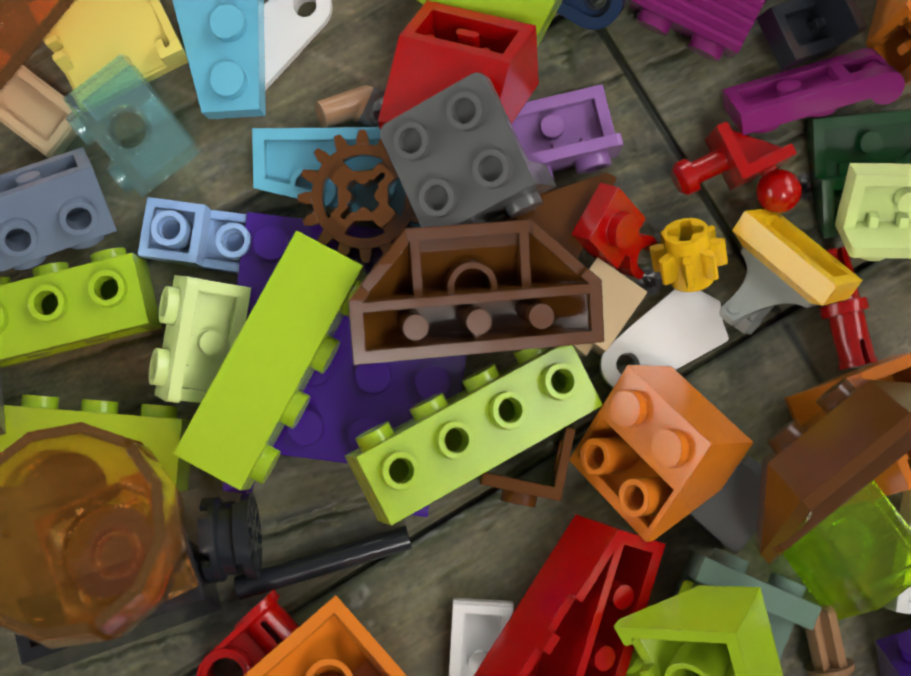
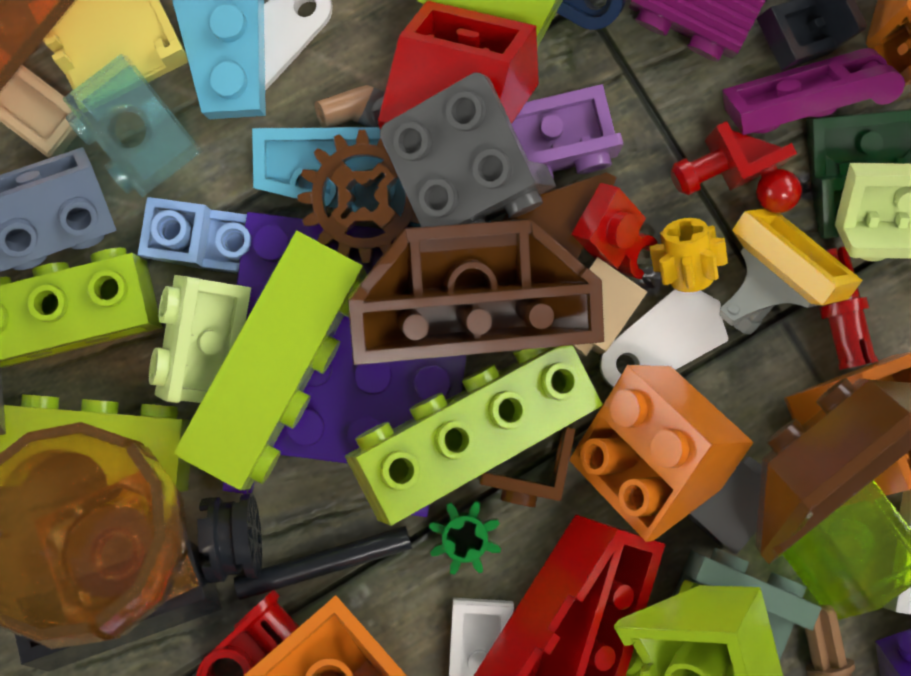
none -> green gear [429,500,501,575]

